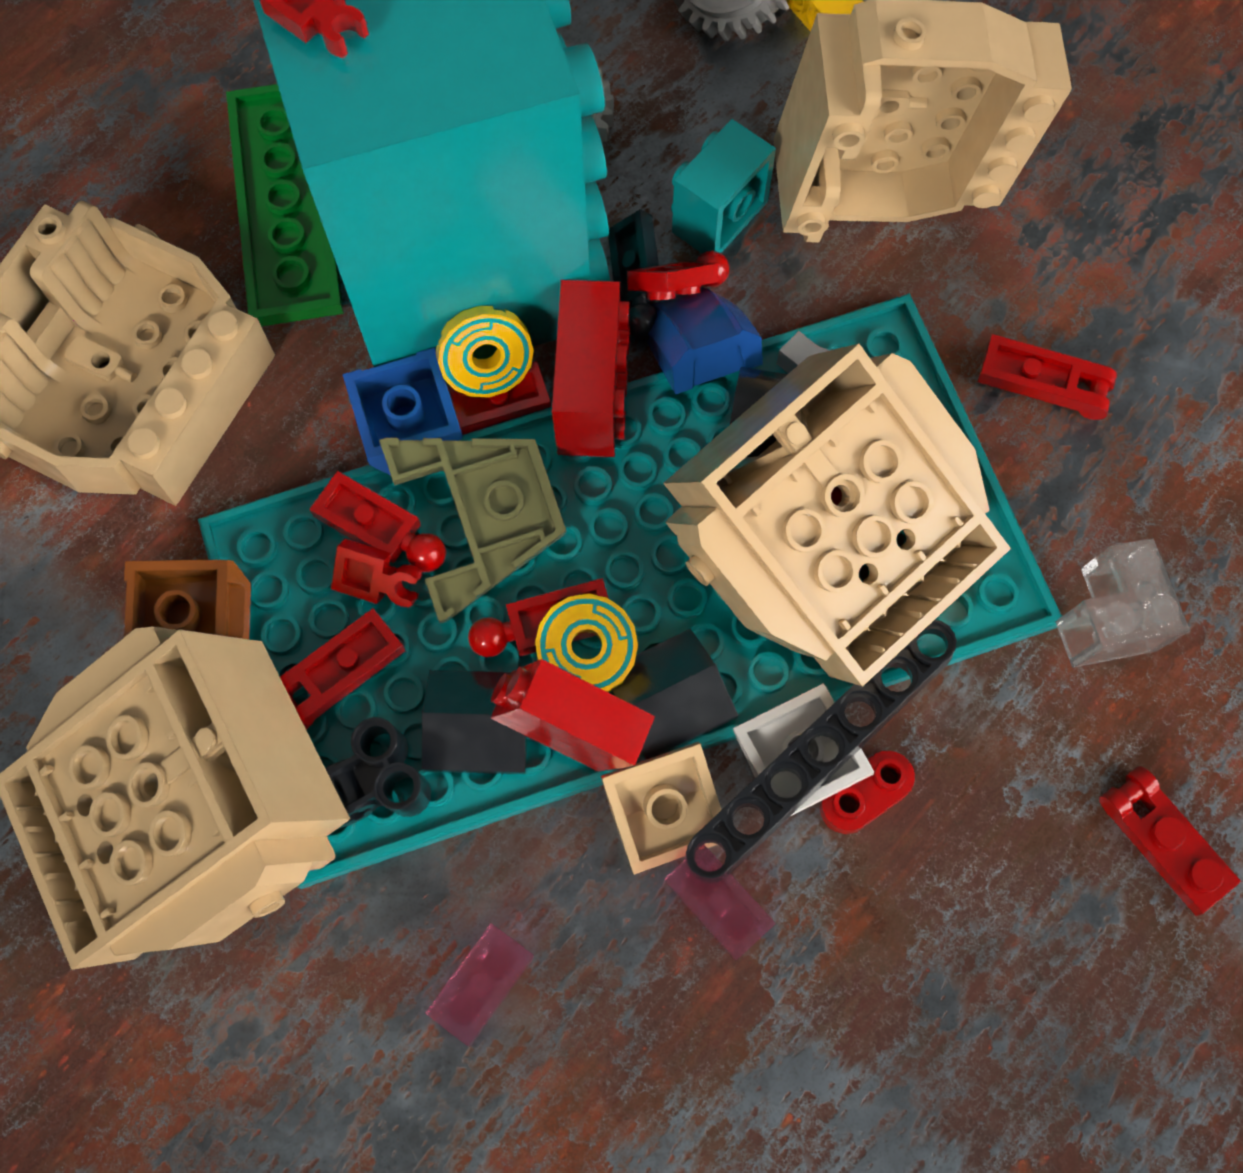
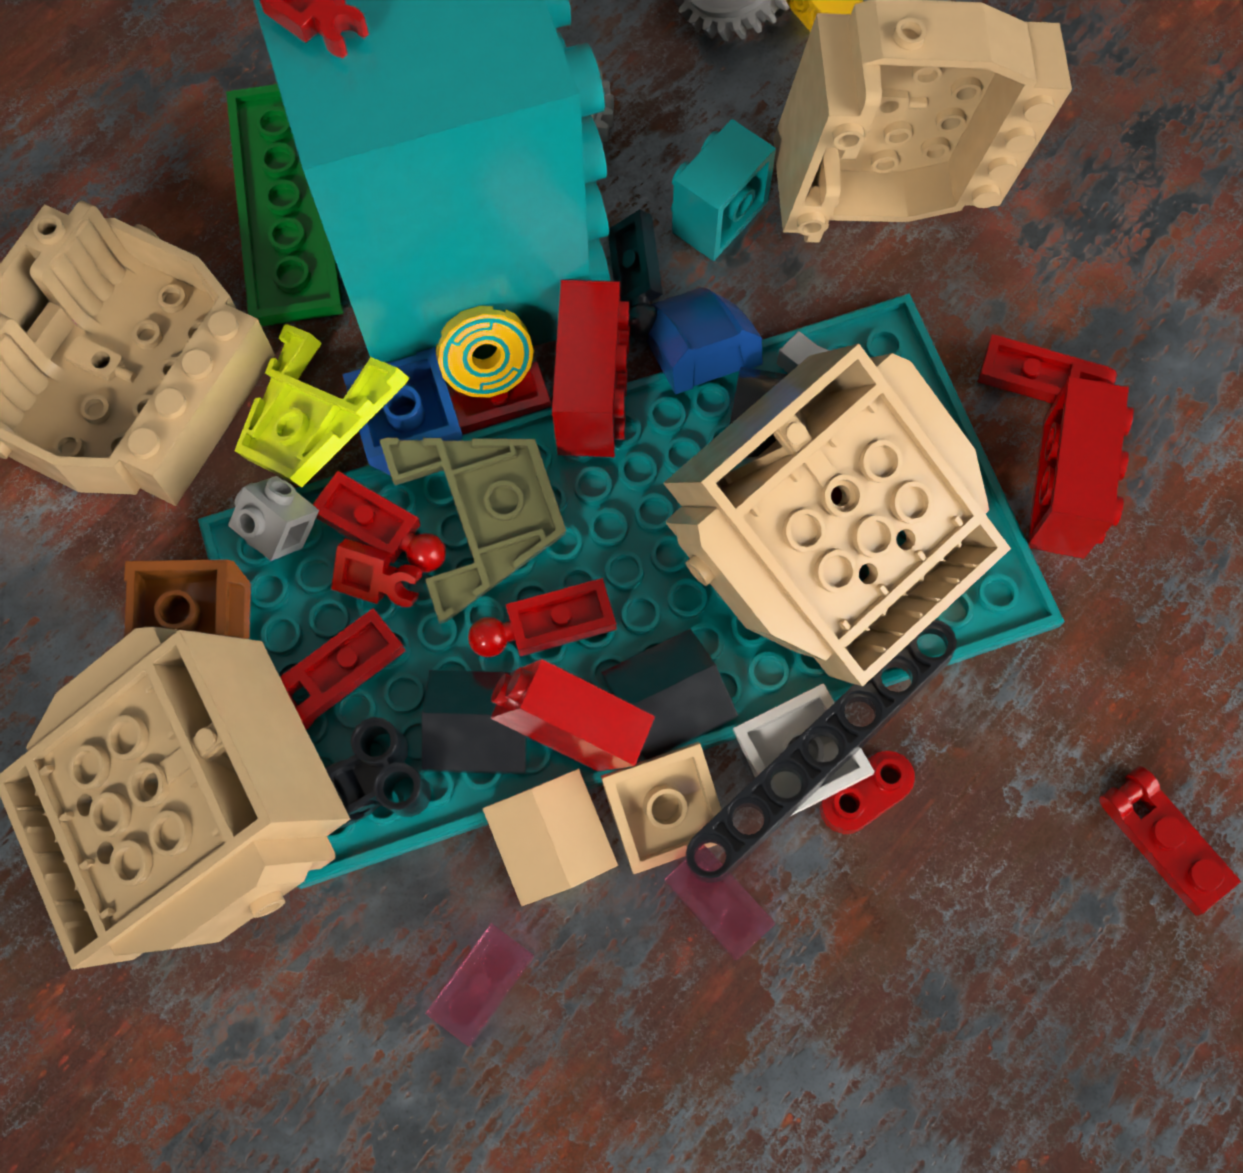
yellow tile [535,594,638,692] -> none
red plate [627,251,730,300] -> none
clear brick [1055,538,1190,668] -> none
none -> light grey brick [228,476,319,561]
none -> neon yellow wing [234,324,409,487]
none -> tan slope [482,769,618,907]
none -> red brick [1027,376,1134,559]

